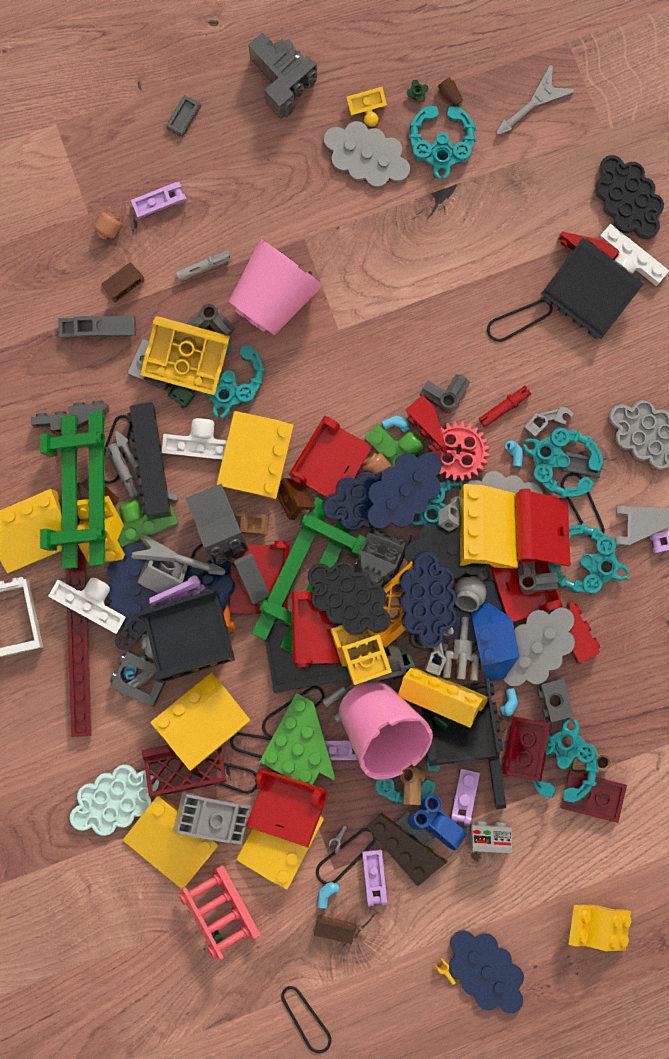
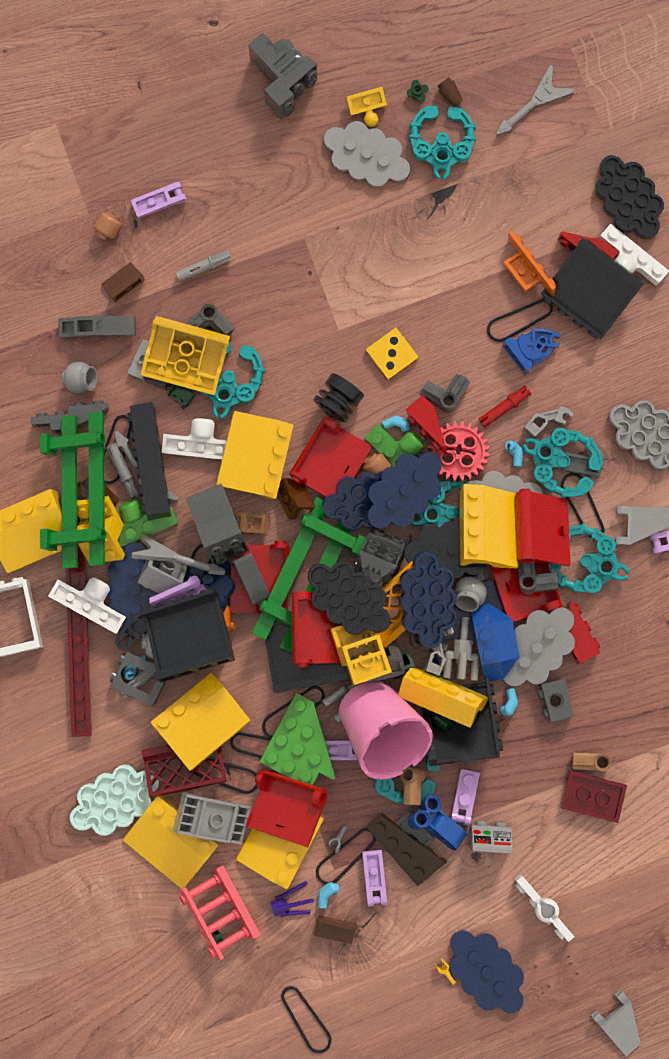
dark grey tile [166,95,201,137] -> none
bright pink cone [229,239,323,335] -> none
light grey piece [438,496,460,532] -> none
black beam [488,758,506,810] -> none
dark red plate [502,716,552,782] -> none
teal piece [532,718,599,803] -> none
yellow bracket [568,905,631,951] -> none
none -> light grey piece [62,362,97,394]
none -> dark purple plant [271,881,314,917]
none -> black wheel [313,373,364,423]
none -> yellow tile [366,327,419,380]
none -> blue piece [502,328,560,375]
none -> orange bracket [503,231,556,297]
none -> white plate [515,874,574,942]
none -> light grey flag [590,989,641,1057]

